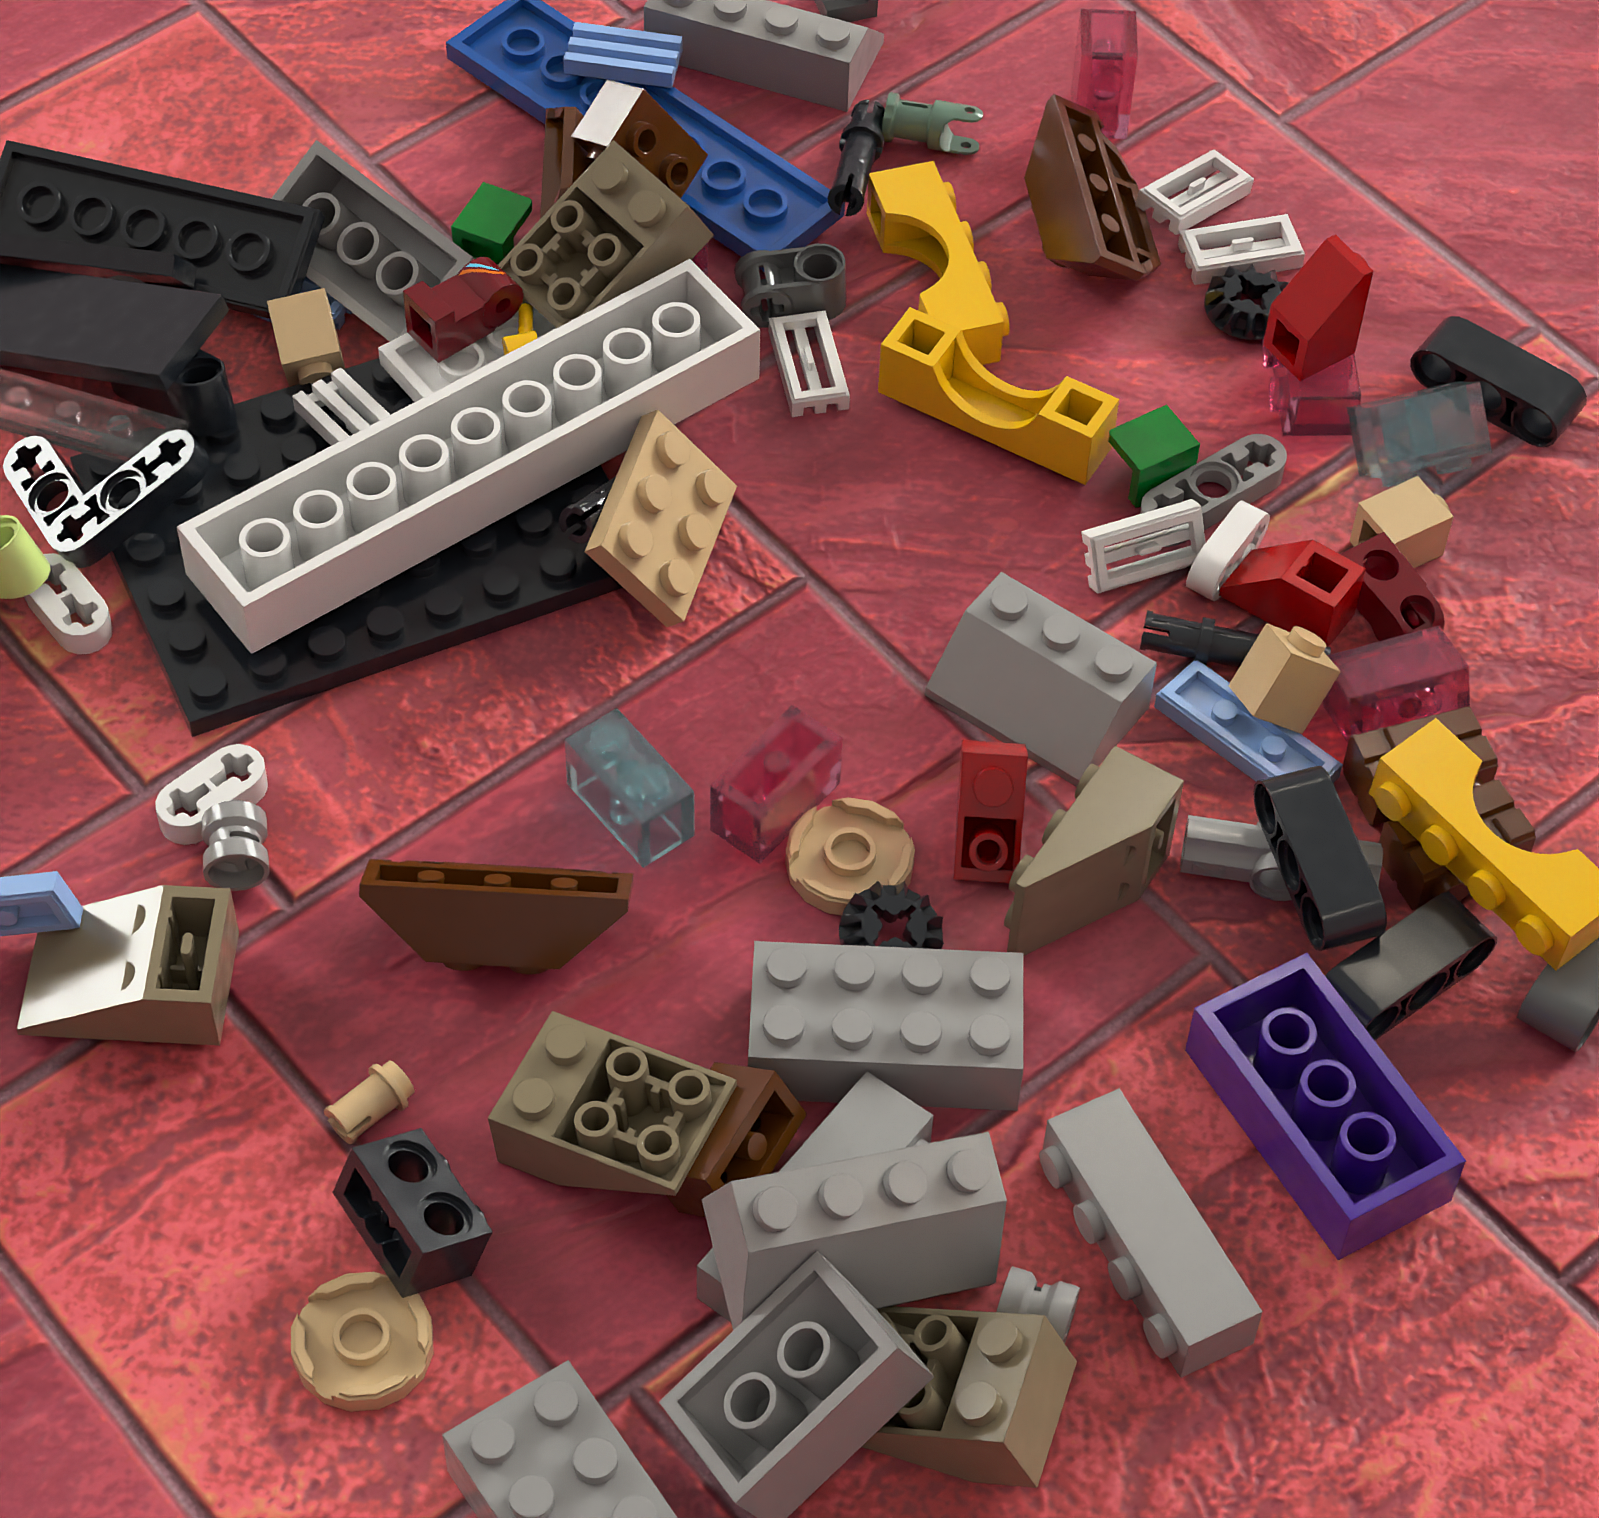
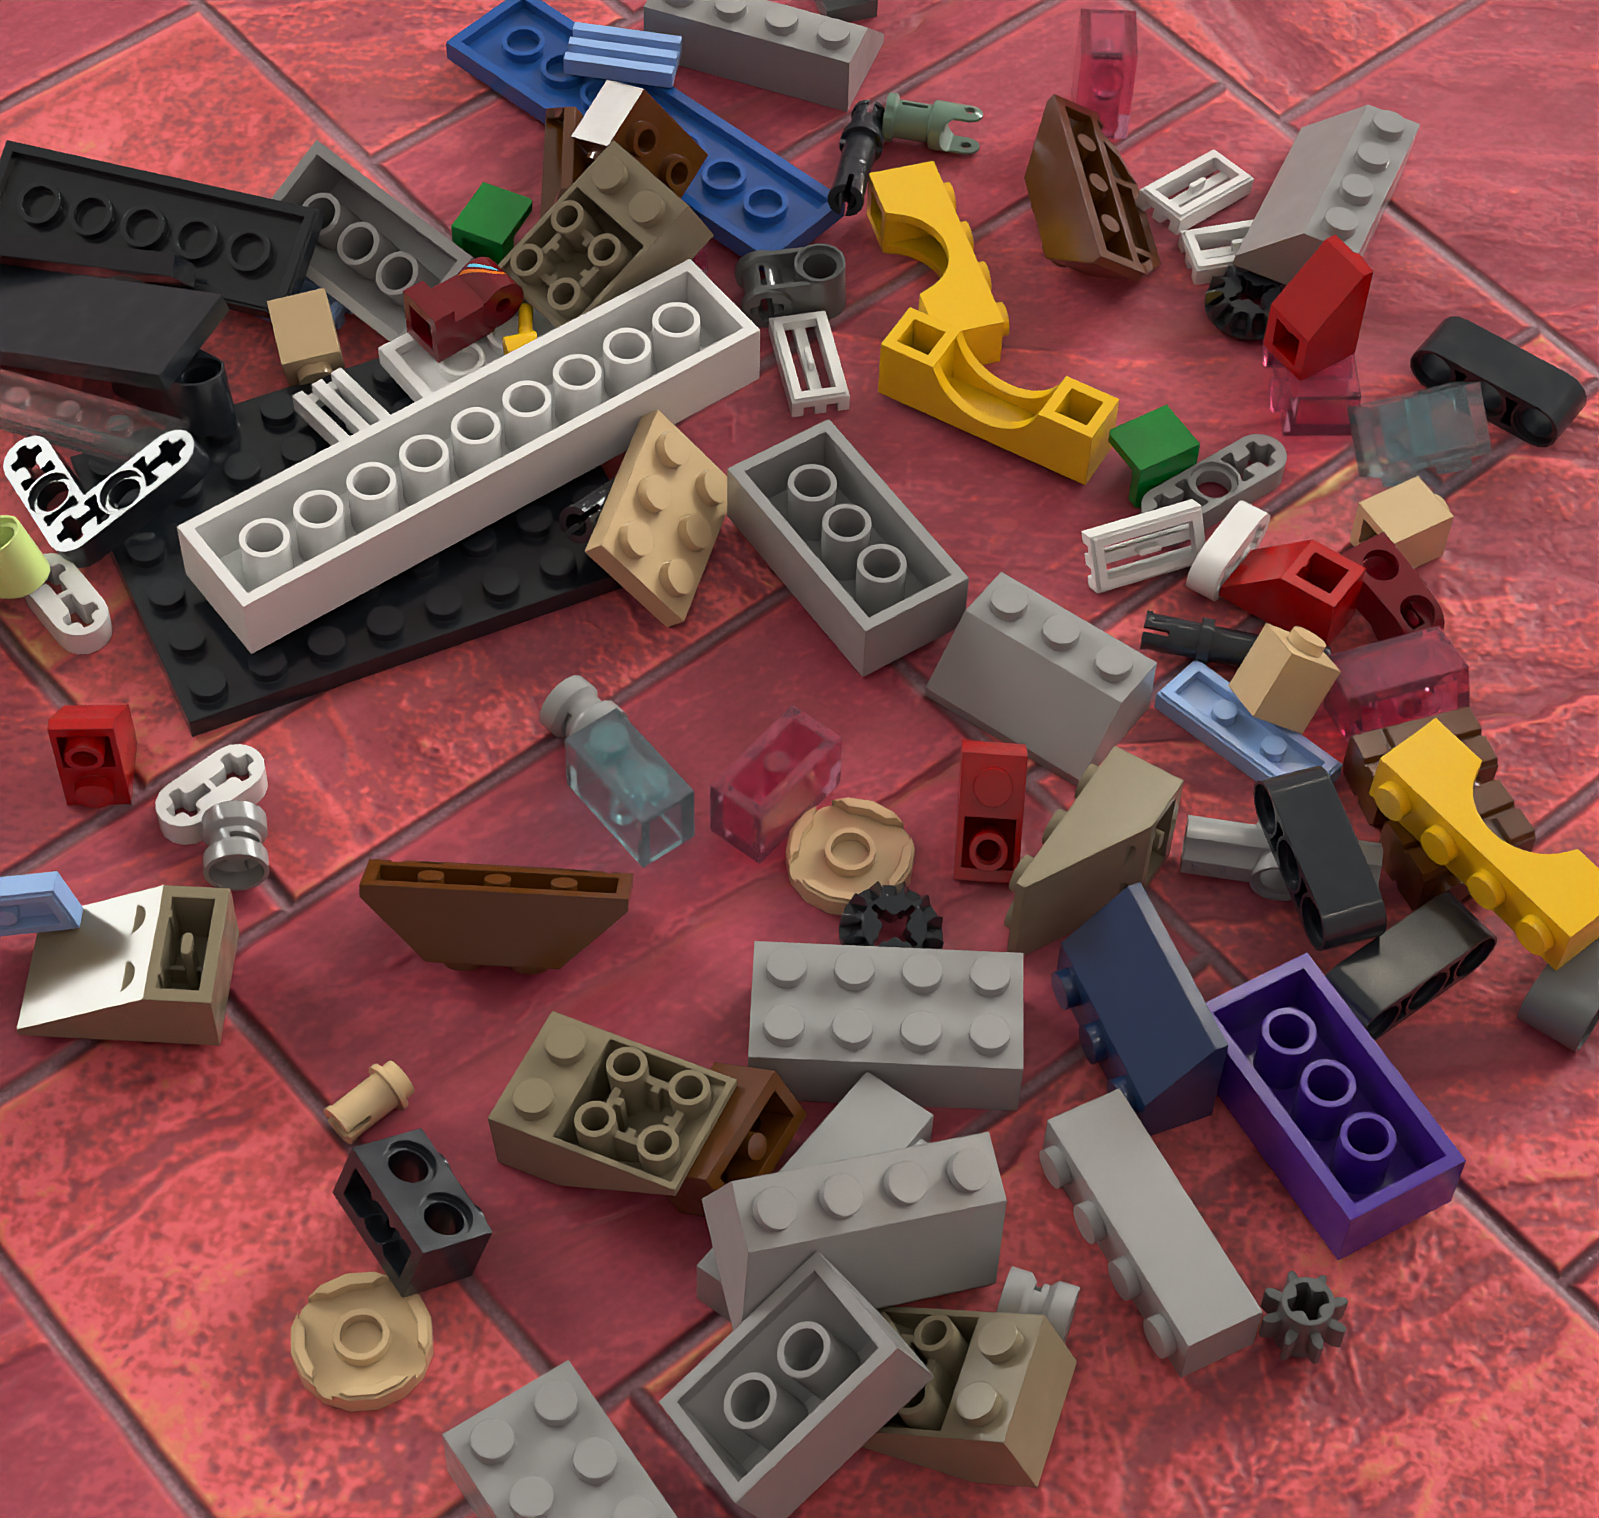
none -> red slope [47,704,137,808]
none -> light grey wheel [539,675,628,763]
none -> light grey brick [727,419,969,677]
none -> dark blue slope [1051,882,1228,1136]
none -> light grey slope [1233,105,1420,285]
none -> dark grey gear [1259,1271,1348,1365]

